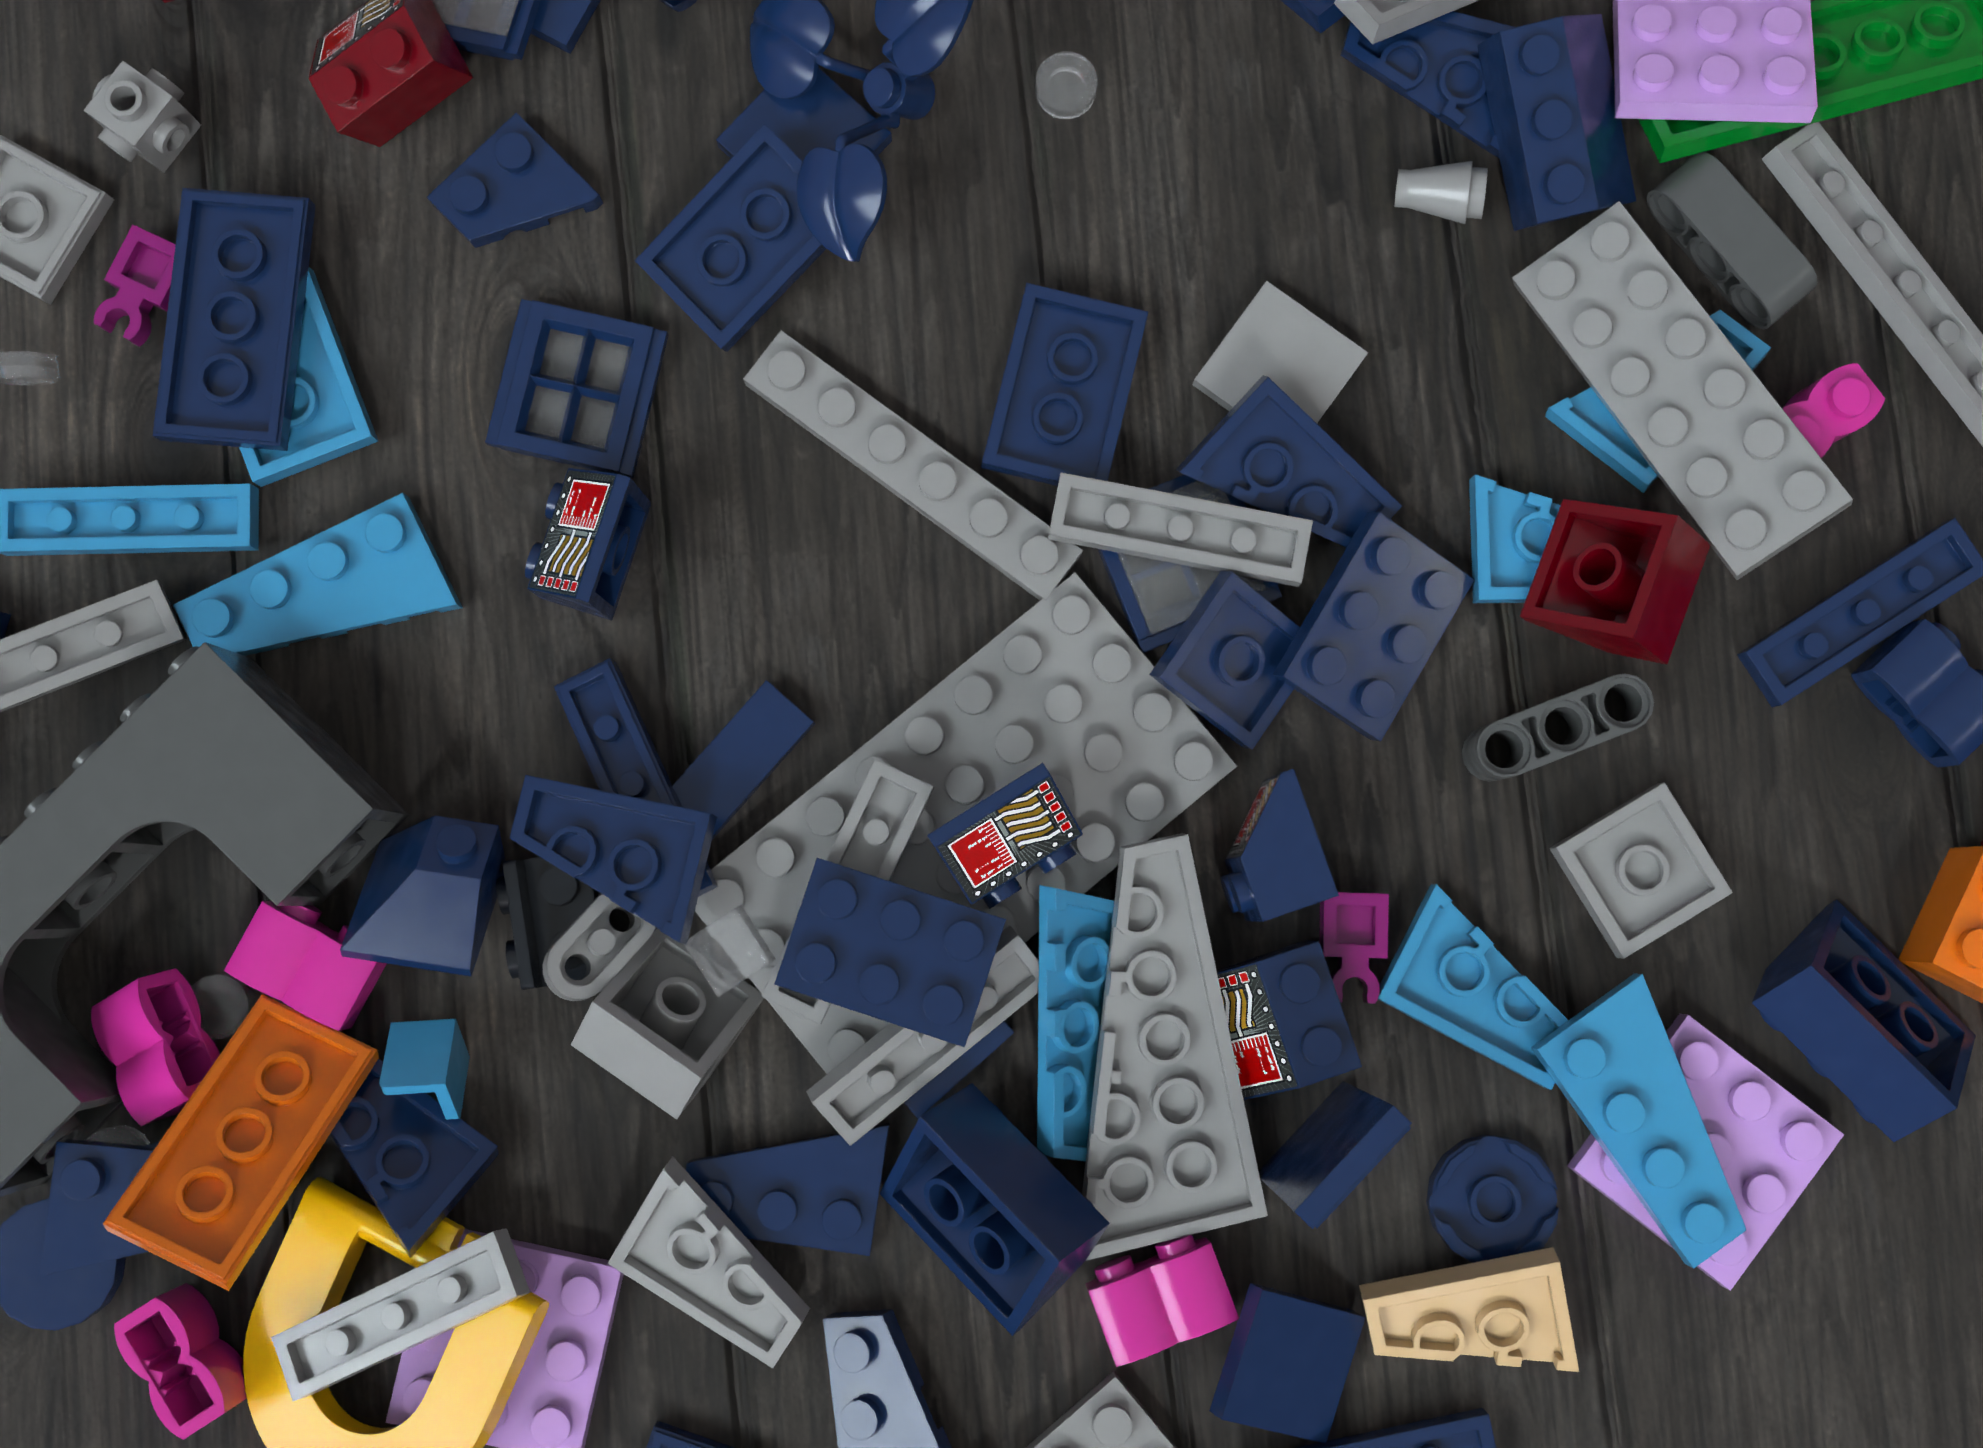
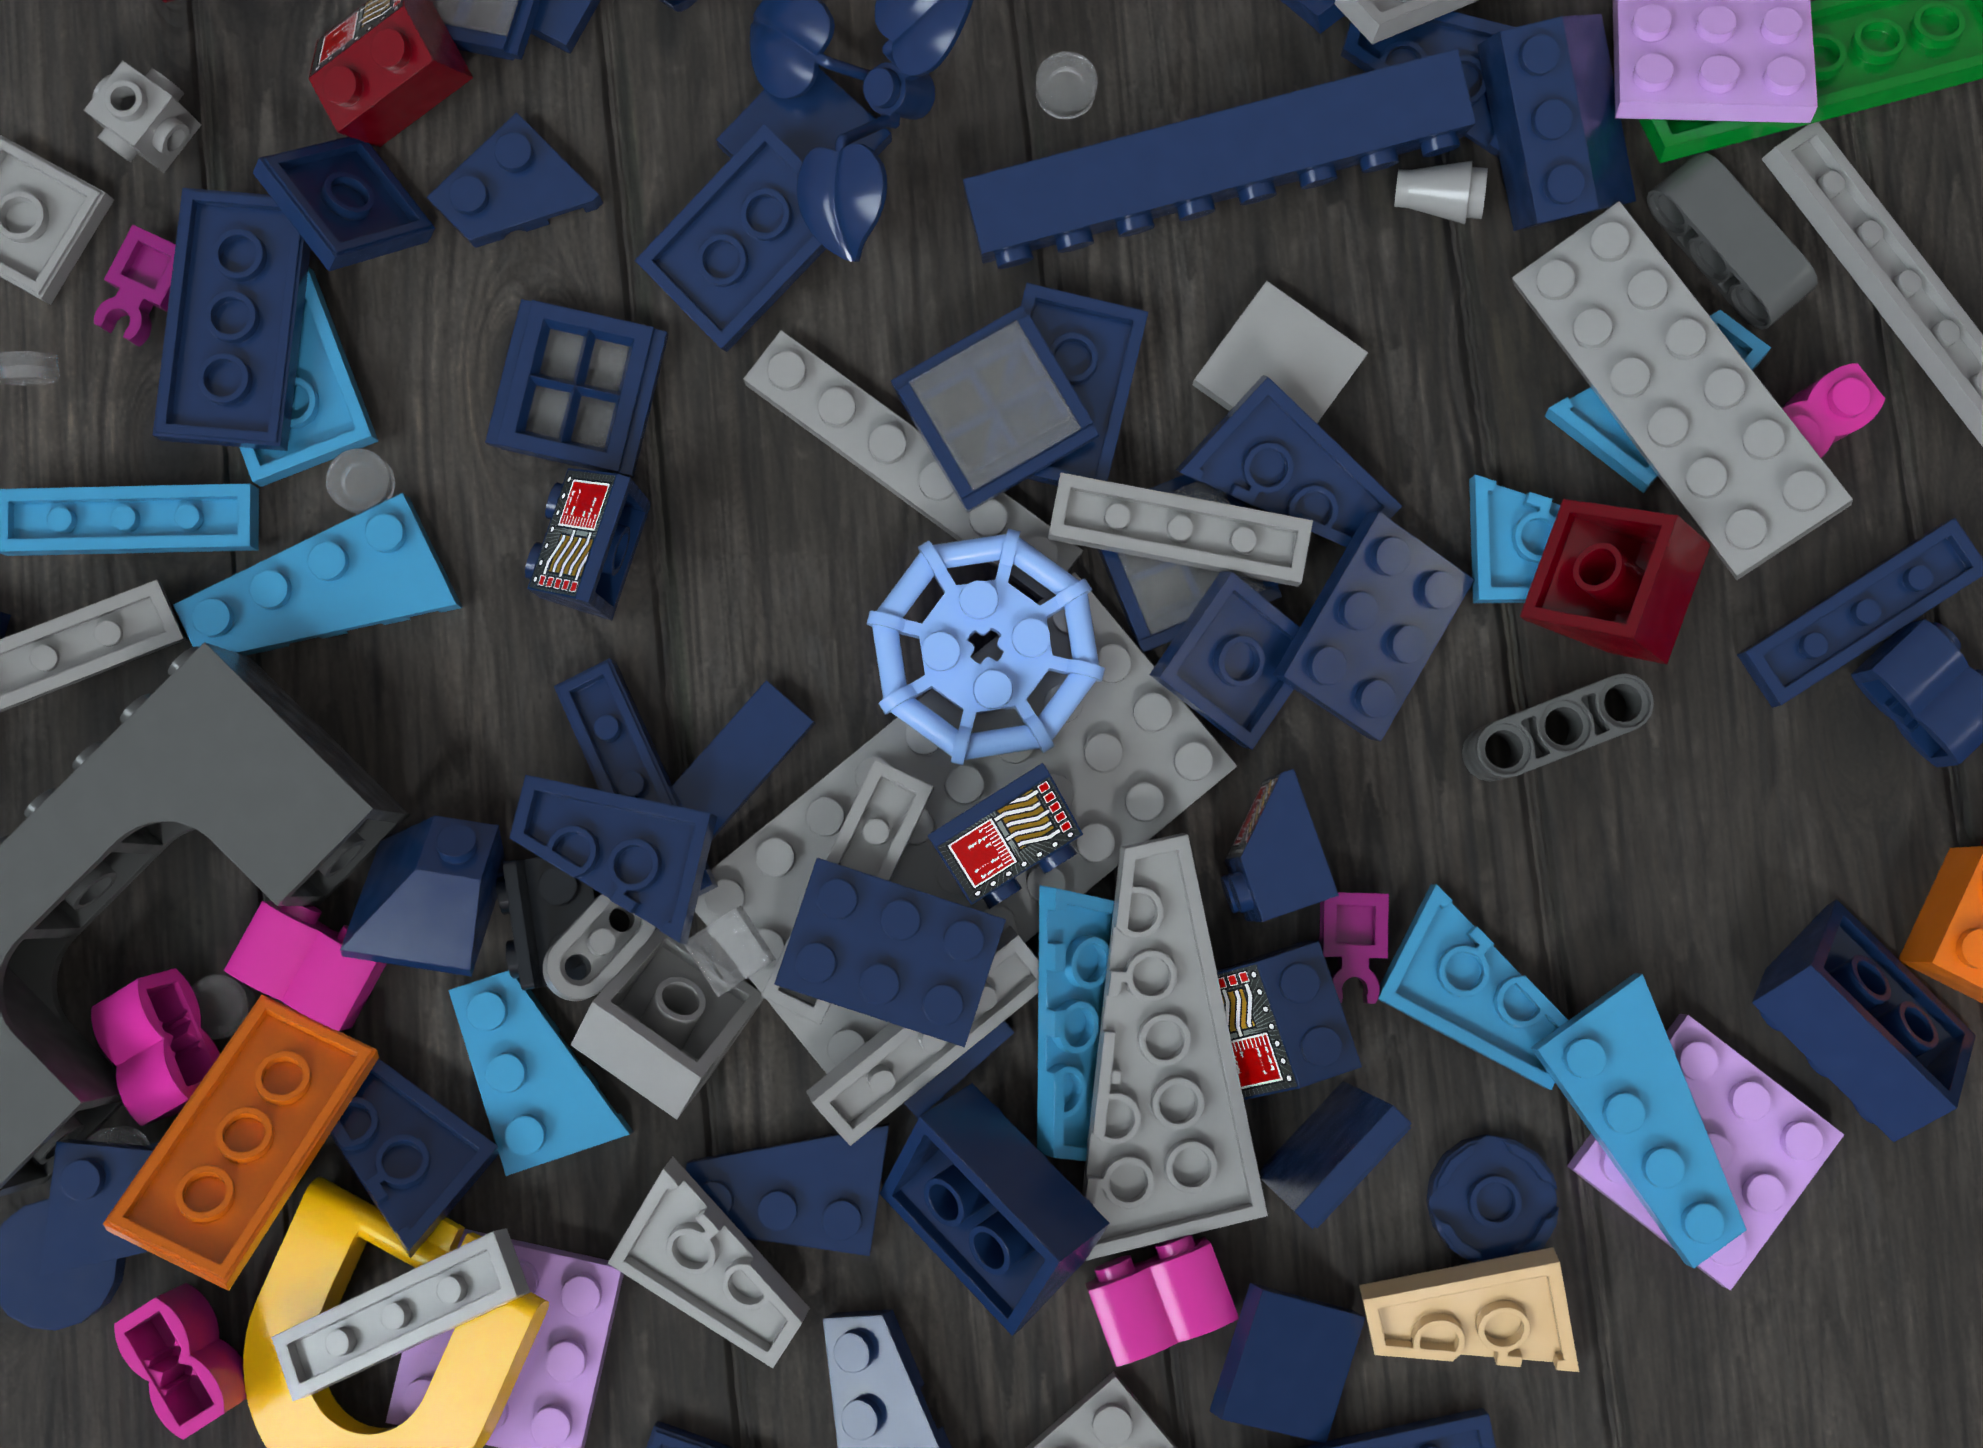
dark azure panel [379,1019,470,1120] -> none
light grey plate [1549,782,1733,959] -> none
none -> dark blue tile [253,136,436,271]
none -> clear tile [326,448,395,514]
none -> dark azure wing [448,970,634,1176]
none -> light blue plate [866,529,1105,765]
none -> clear piece [891,305,1100,513]
none -> dark blue brick [963,48,1476,269]

